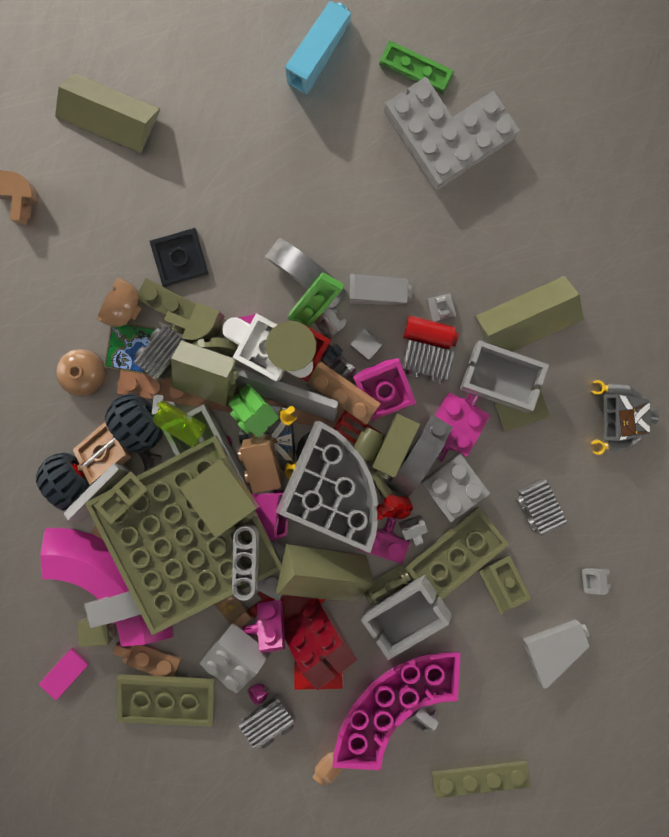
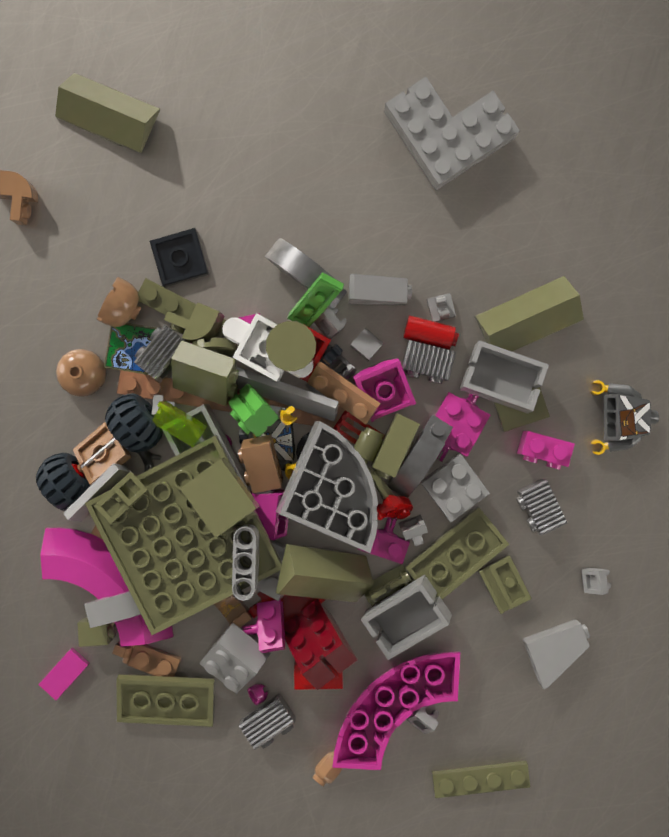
medium azure slope [285,1,351,95] -> none
bright green tile [379,40,454,95] -> none
none -> dark pink brick [517,431,575,470]

